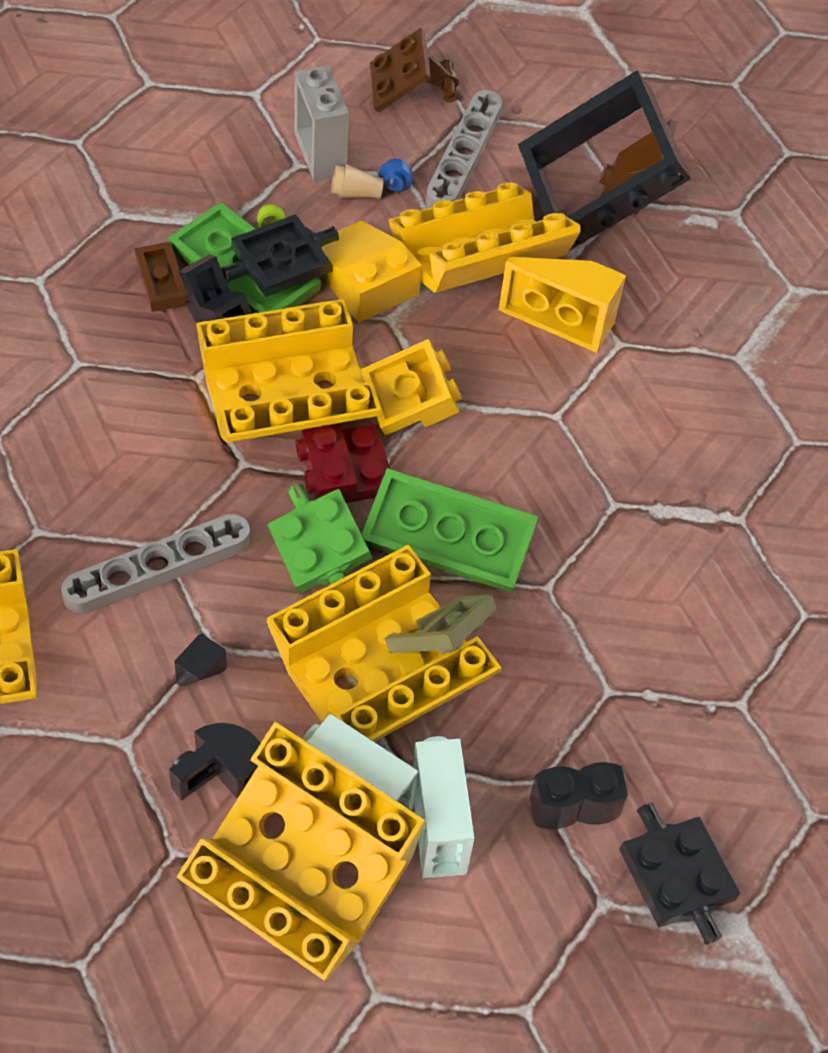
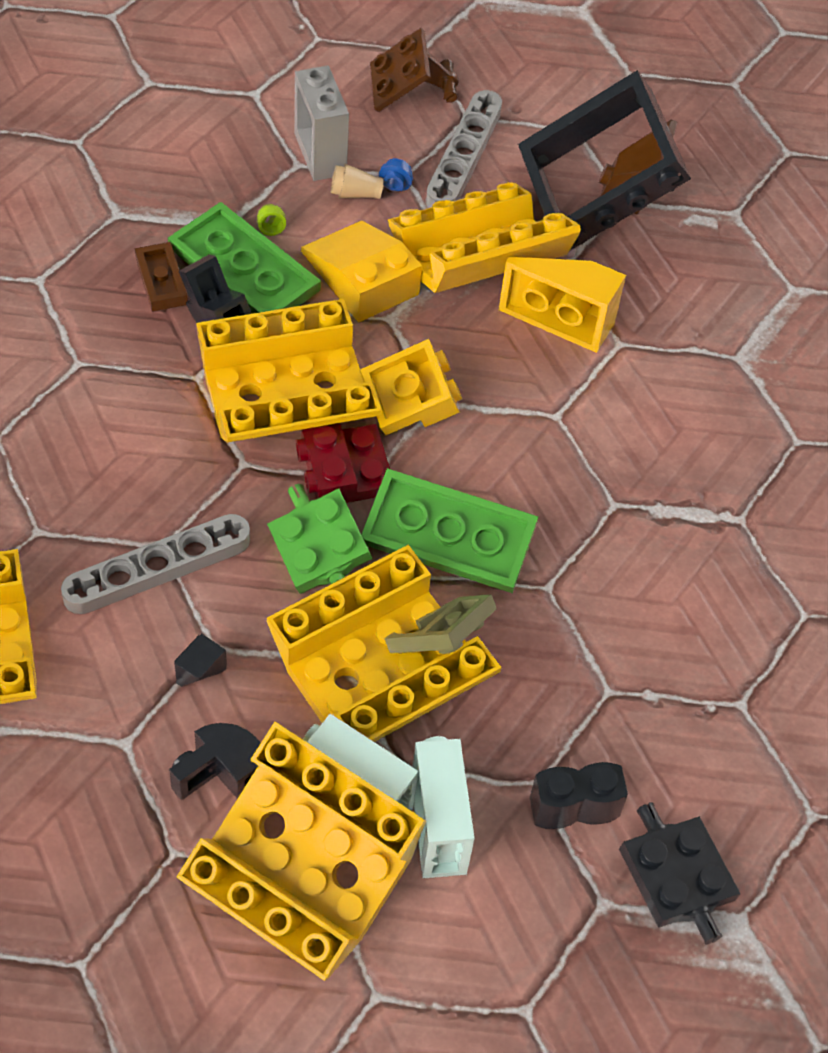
black plate [222,214,339,297] -> none

